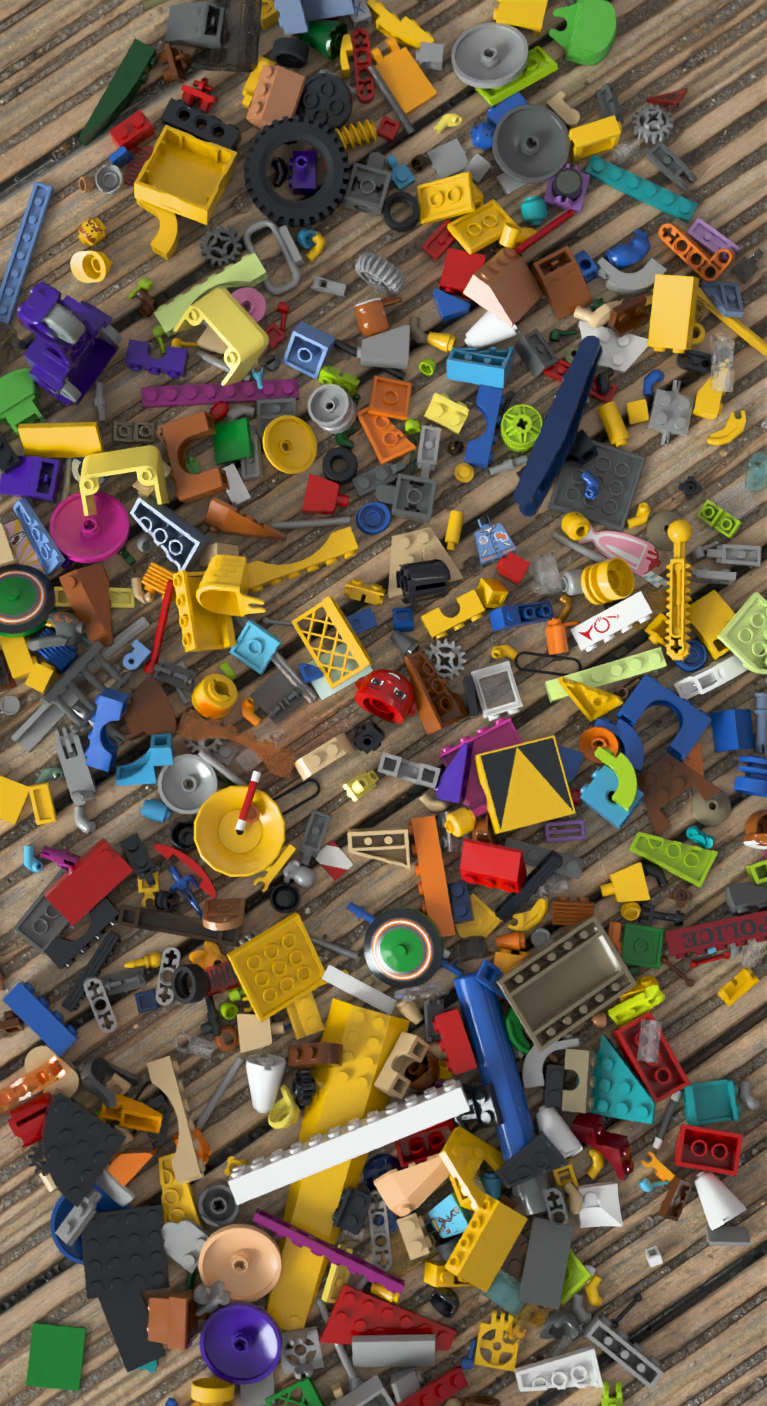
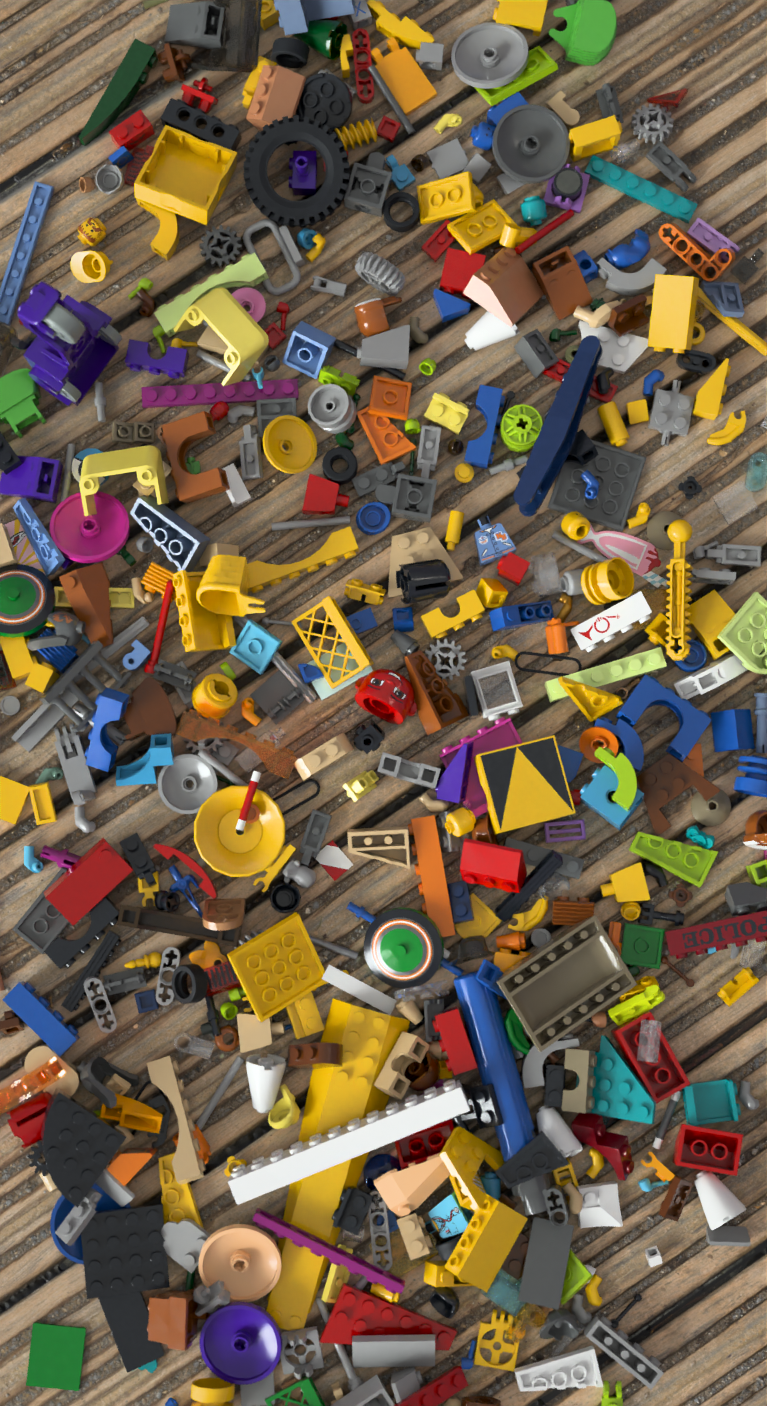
yellow tile [18,422,104,458] -> none
dark azure brick [141,799,172,823] -> none
black hair [170,821,197,851] -> none
dark grey brick [198,1181,241,1227] -> none
dark orange wedge [204,497,287,542] -> none
green tile [213,418,253,465] -> none
black arm [271,157,288,188] -> none
black gear [292,1069,316,1106] -> none
yellow cone [427,332,457,353] -> none
dark azure wedge [447,347,514,388] -> none
red hinge [690,951,731,968] -> none
lime slope [696,499,743,539] -> none
clear arch [709,332,735,392] -> none

